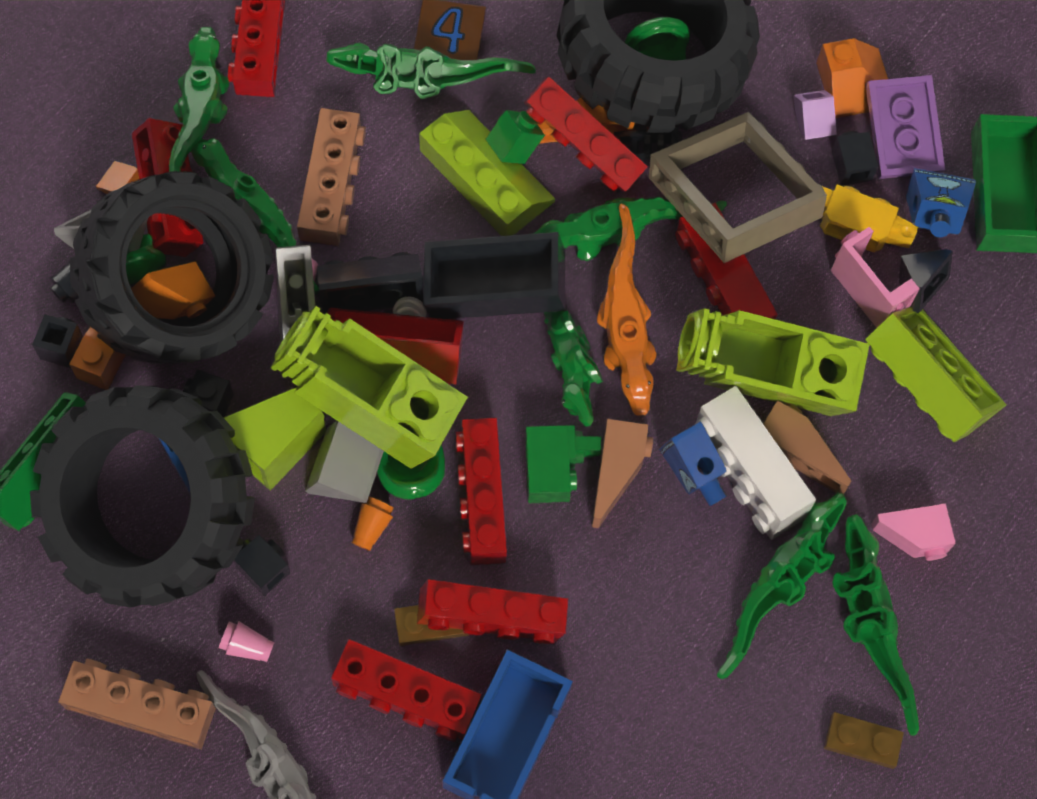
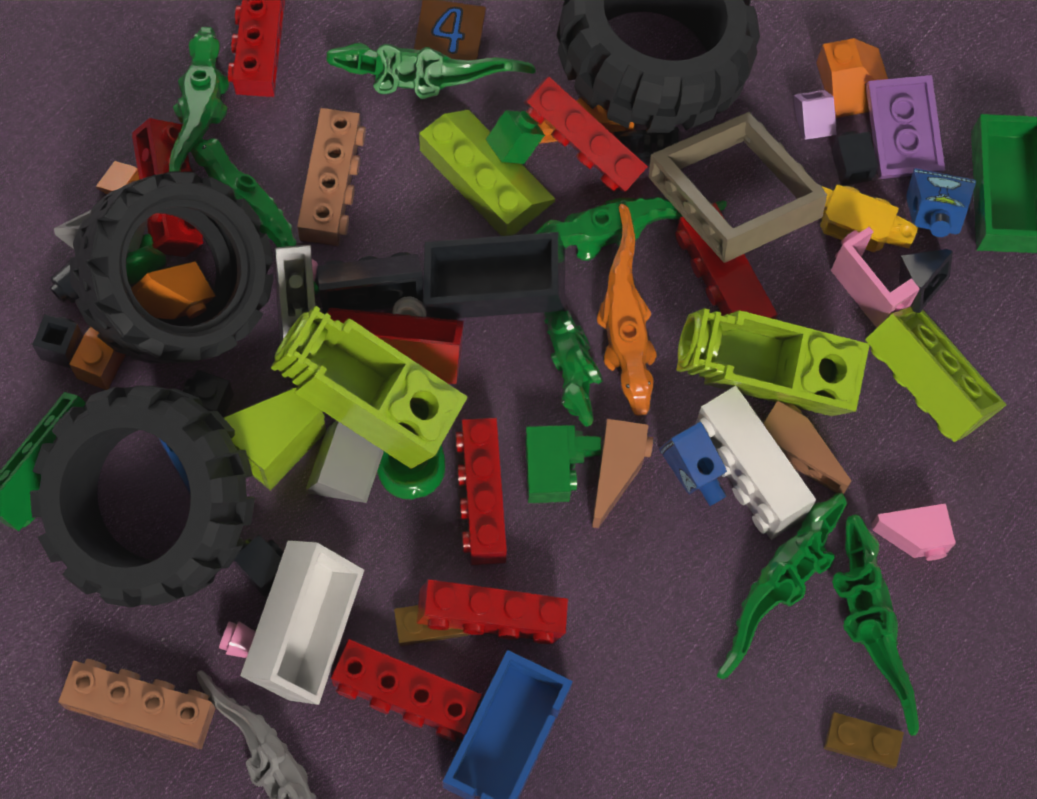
orange cone [351,496,394,551] -> none
green piece [624,17,690,61] -> none
none -> white piece [240,540,364,705]

